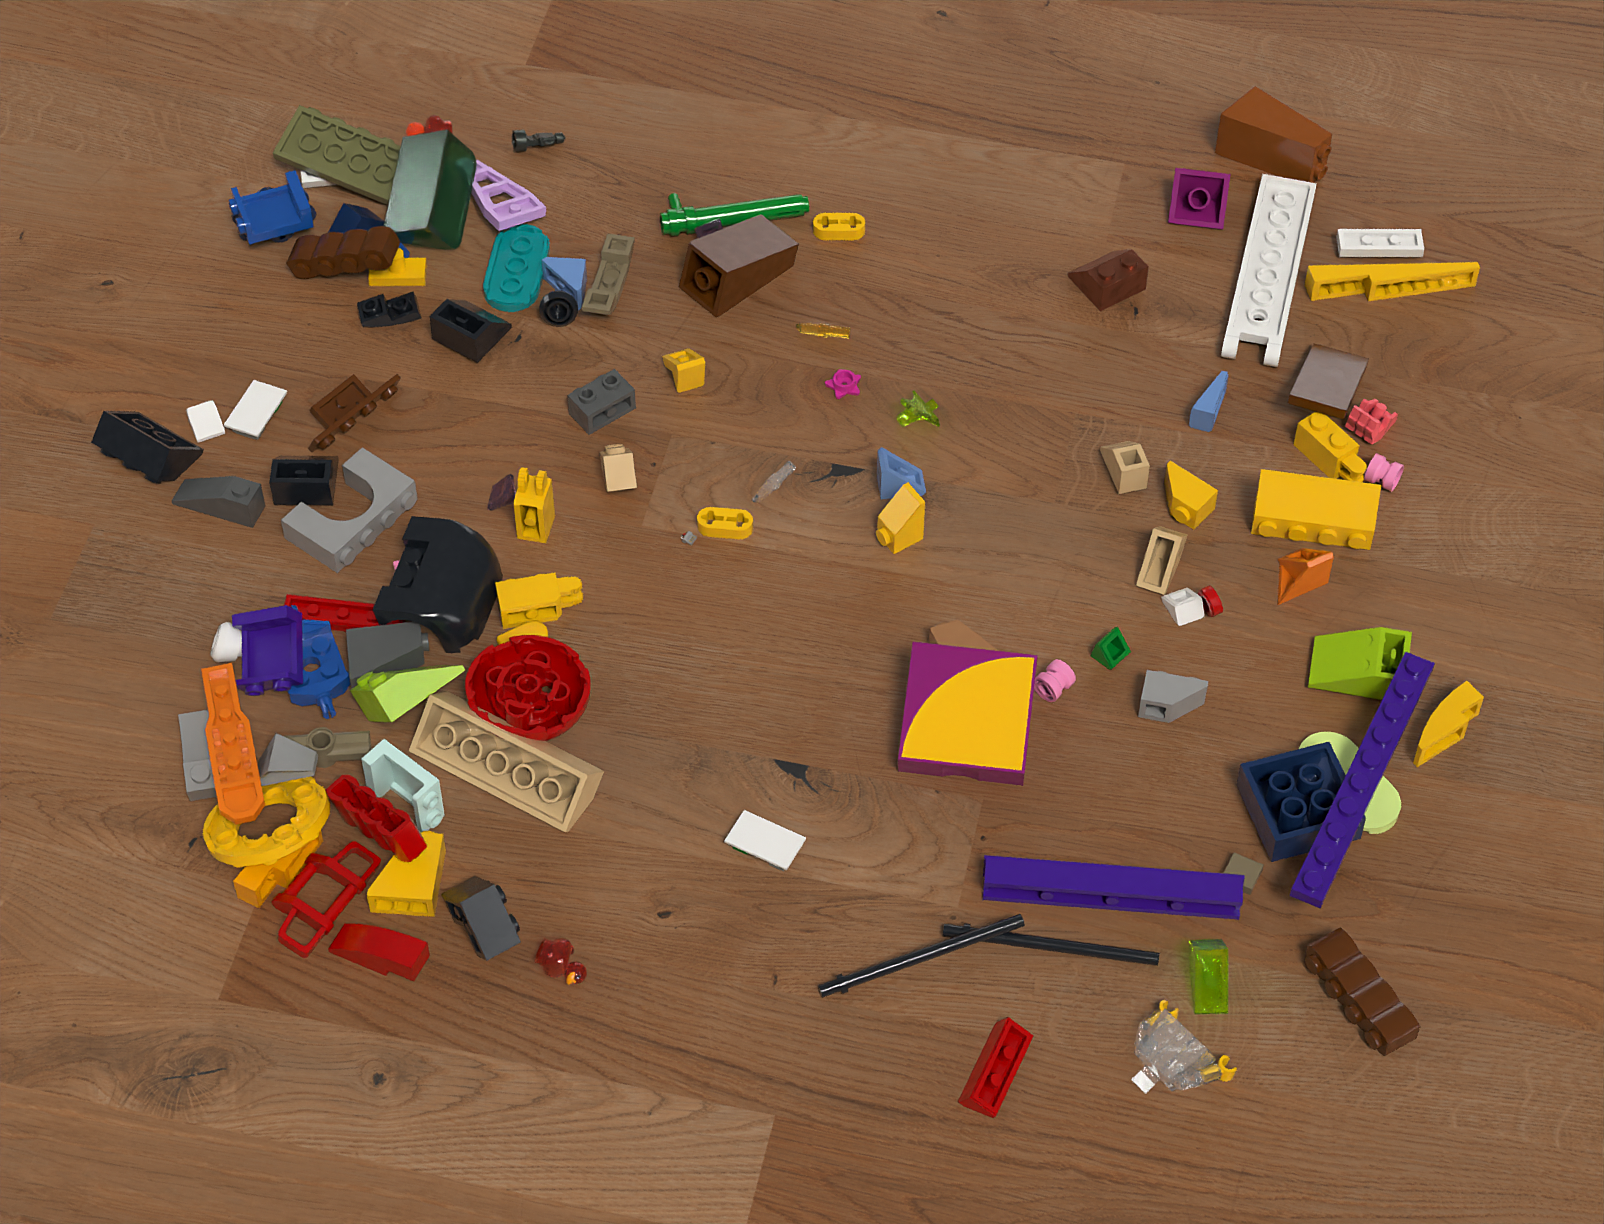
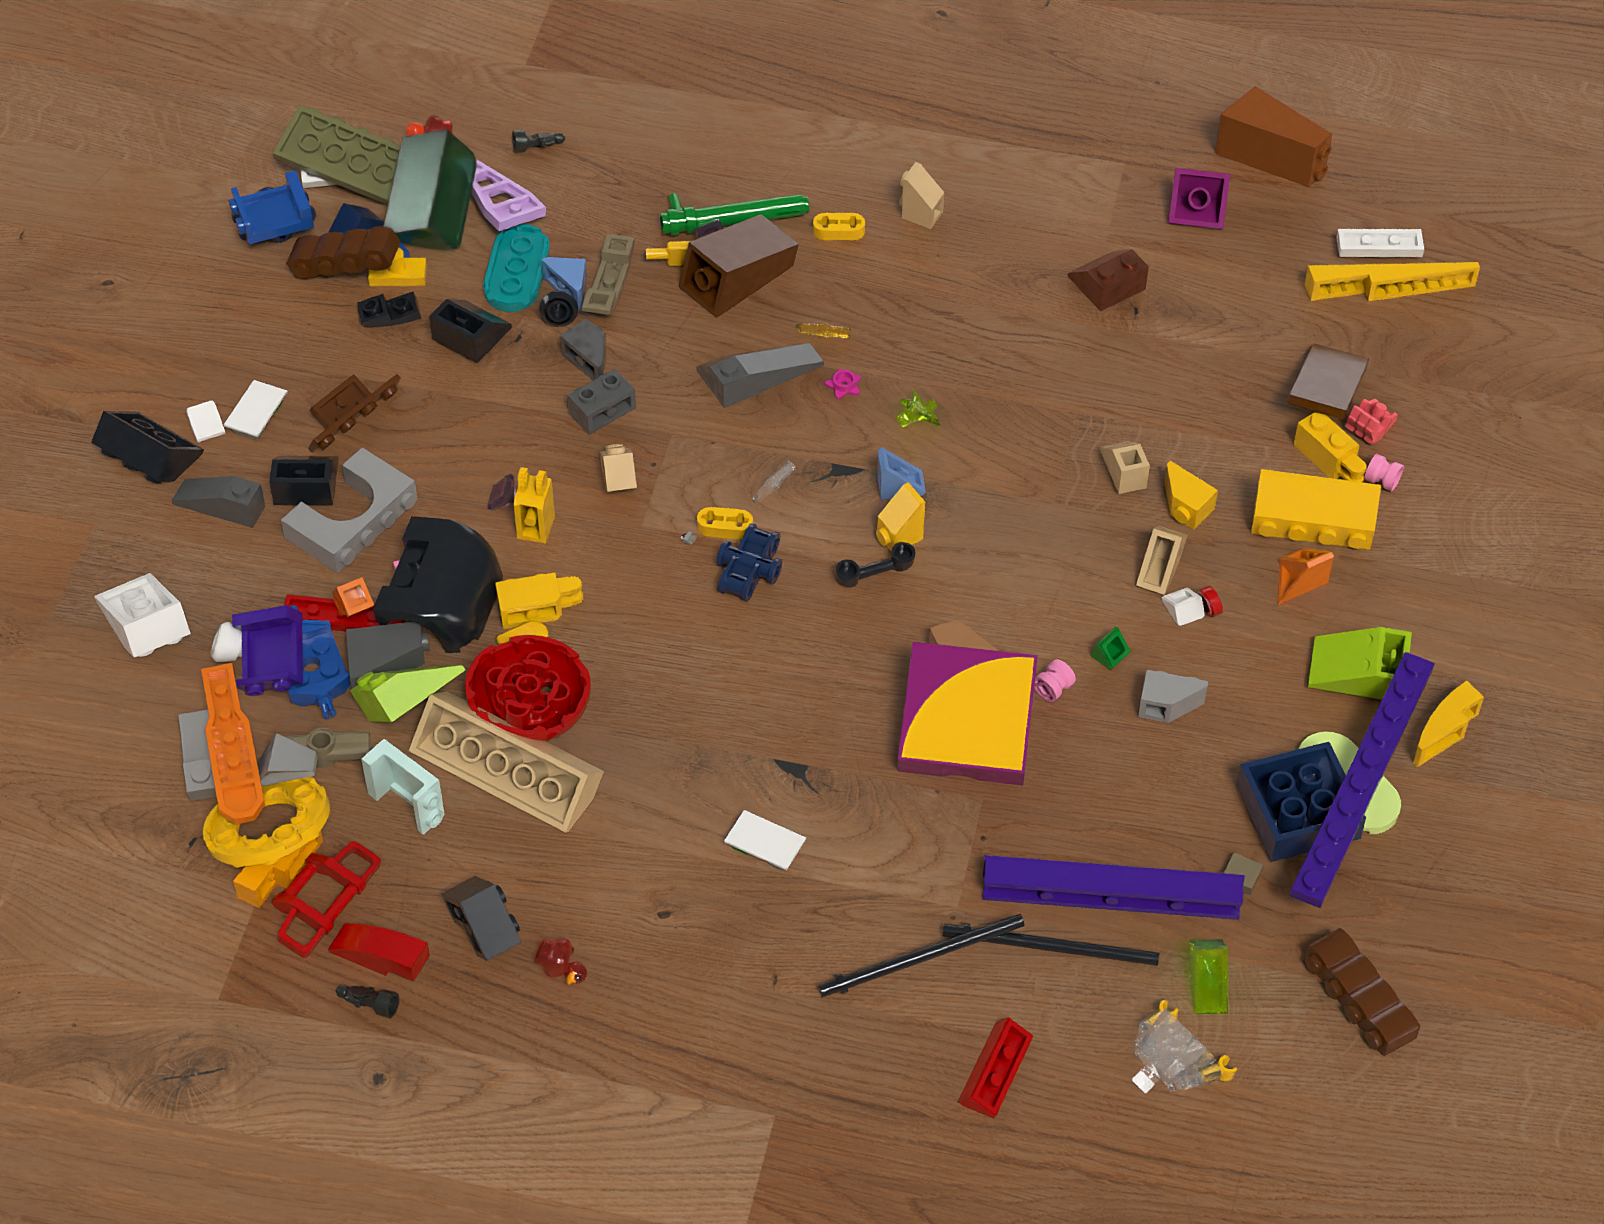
red brick [326,775,427,862] -> none
yellow slope [367,831,446,917] -> none
yellow slope [662,348,705,393] -> none
medium blue slope [1189,371,1229,432] -> none
white hinge [1221,174,1317,367] -> none
none -> white slope [94,573,191,658]
none -> orange leg [332,577,374,617]
none -> pearl dark grey piece [336,985,399,1018]
none -> flat silver slope [560,319,606,381]
none -> yellow piece [646,241,690,266]
none -> dark grey wedge [696,343,824,408]
none -> dark blue axle [717,523,782,602]
none -> black bar [835,542,916,587]
none -> tan slope [899,162,944,229]

